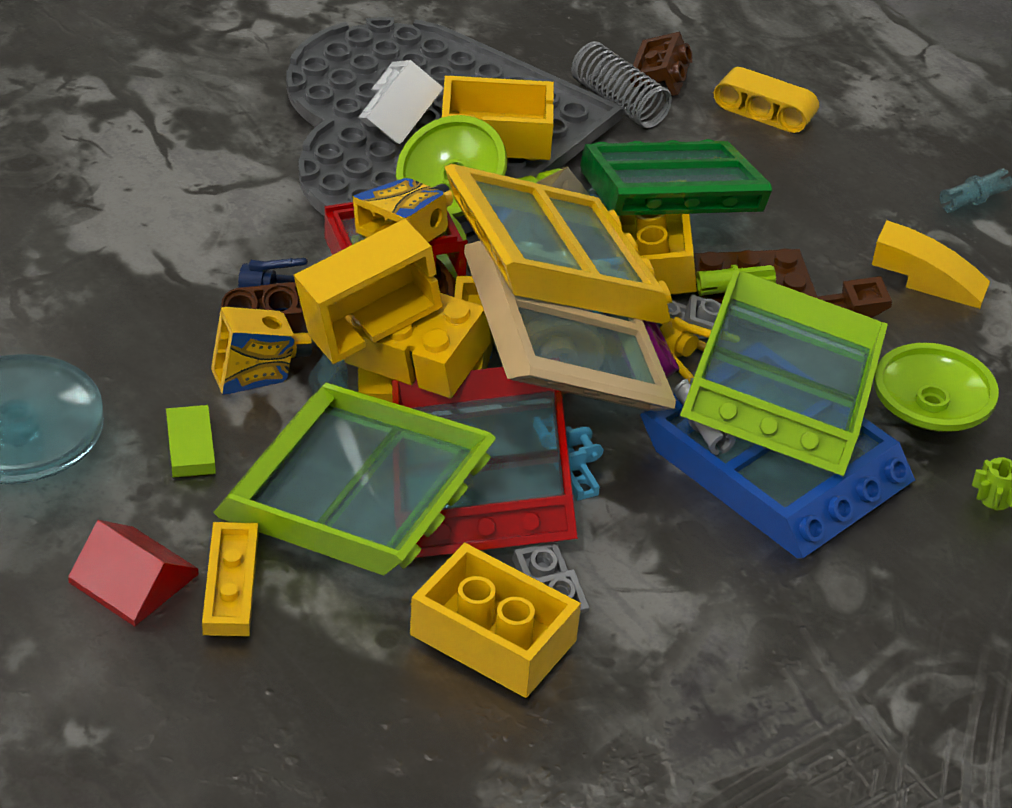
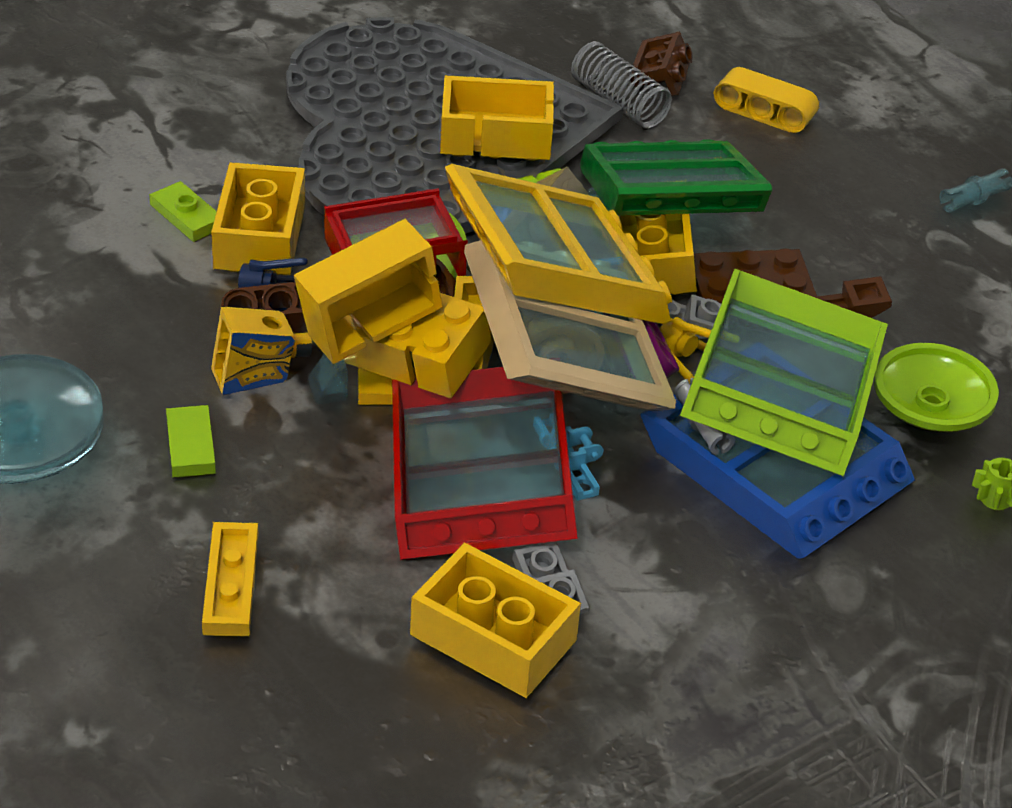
slope [68,520,199,627] -> none
window [213,382,496,576] -> none
yellow torso [353,178,453,242] -> none
white panel [358,60,443,144] -> none
lime dish [396,115,507,217] -> none
lime axle [696,264,776,296] -> none
yellow slope [872,220,990,309] -> none
none -> lime plate [149,181,217,242]
none -> yellow brick [211,162,305,275]

